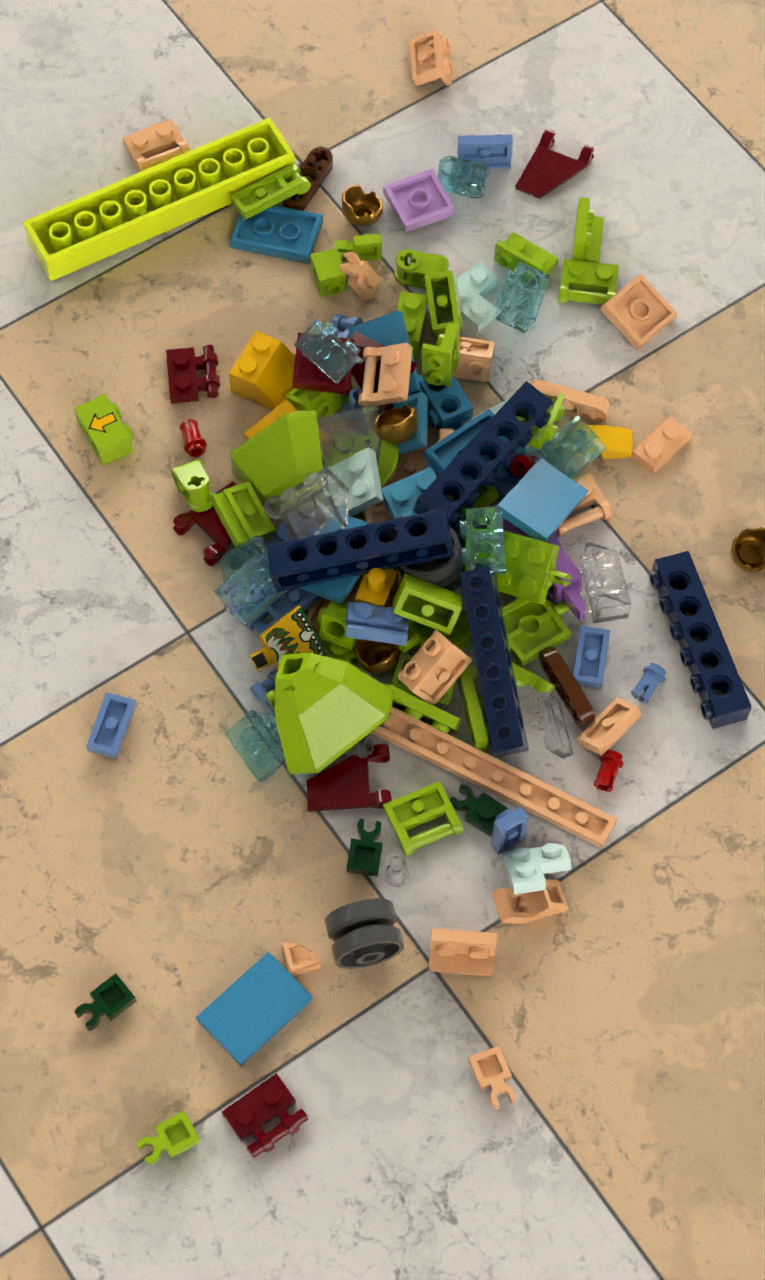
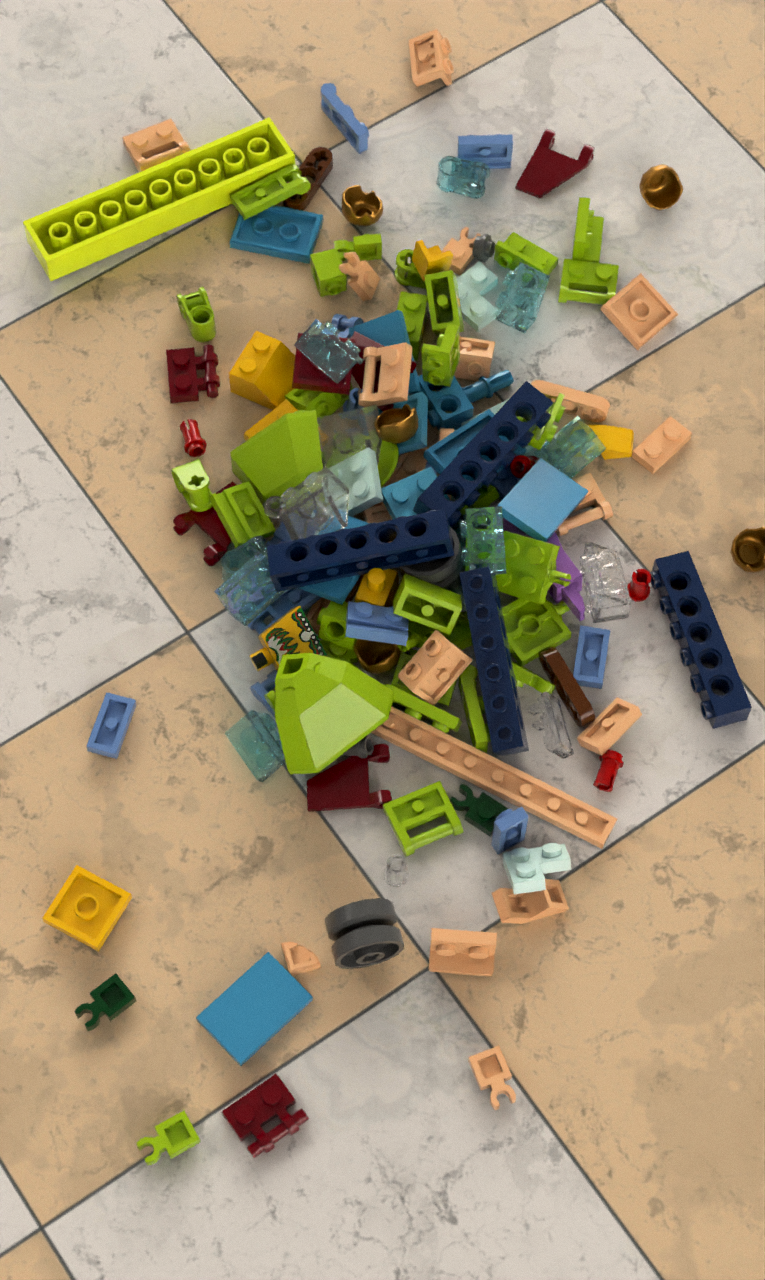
lime brick [74,394,135,466] -> none
dark green plate [346,819,383,877] -> none
lavender plate [383,169,455,233] -> none
medium blue pin [631,663,666,703] -> none
none -> yellow plate [42,865,132,952]
none -> lime piece [176,287,216,342]
none -> medium blue plate [321,83,369,154]
none -> yellow panel [411,240,453,281]
none -> light nougat plate [442,227,481,275]
none -> dark azure axle [462,370,514,403]
none -> dark grey plate [473,234,495,262]
none -> red pin [626,569,651,602]
none -> pearl gold hair [639,164,683,210]

